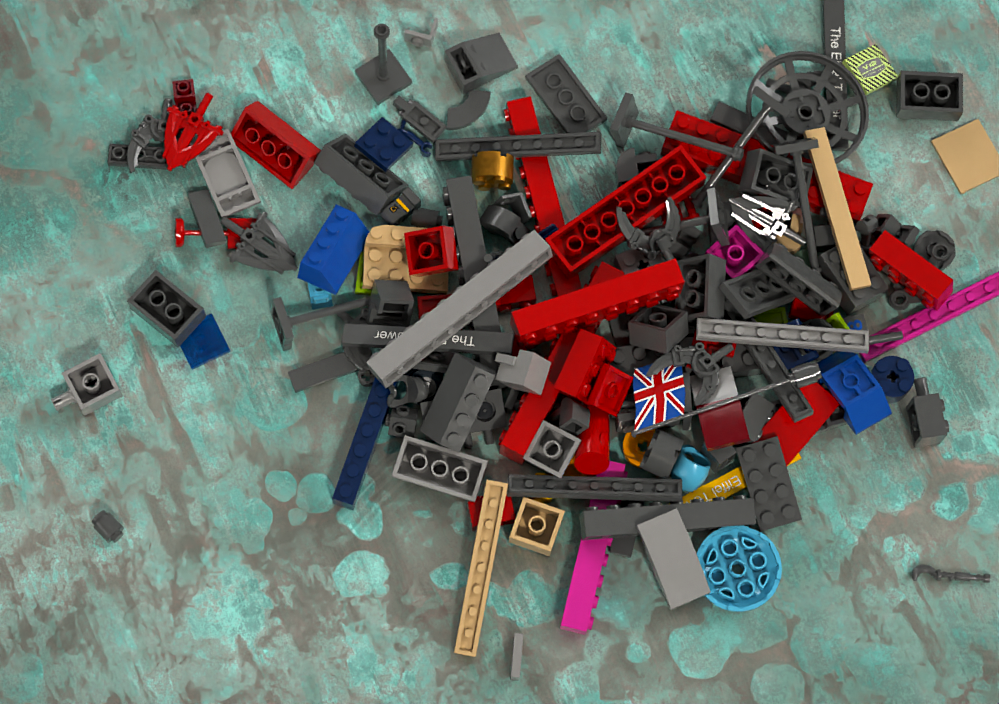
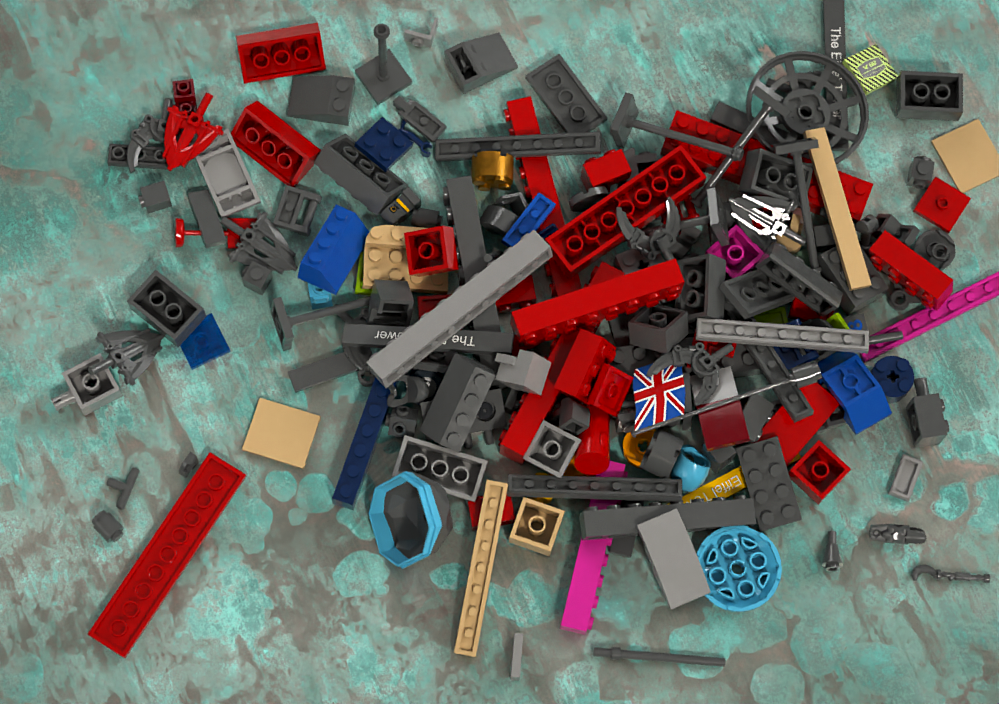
dark grey tile [447,90,491,130] -> none
none -> red plate [87,452,247,659]
none -> dark grey bar [88,328,164,386]
none -> dark grey piece [106,468,140,510]
none -> dark grey brick [138,181,172,214]
none -> dark grey tile [179,452,198,478]
none -> red slope [236,22,326,83]
none -> dark grey brick [241,261,273,296]
none -> tan piece [242,398,321,469]
none -> dark grey plate [273,185,322,237]
none -> dark grey slope [287,75,355,126]
none -> rock [368,471,453,569]
none -> blue plate [501,192,556,247]
none -> dark grey tile [569,186,610,212]
none -> red brick [580,149,632,193]
none -> dark grey bar [593,647,725,667]
none -> red brick [789,440,851,505]
none -> dark grey cone [821,531,843,572]
none -> dark grey hinge [869,524,927,545]
none -> light grey tile [888,454,923,502]
none -> dark grey brick [907,156,935,189]
none -> red plate [913,176,971,234]

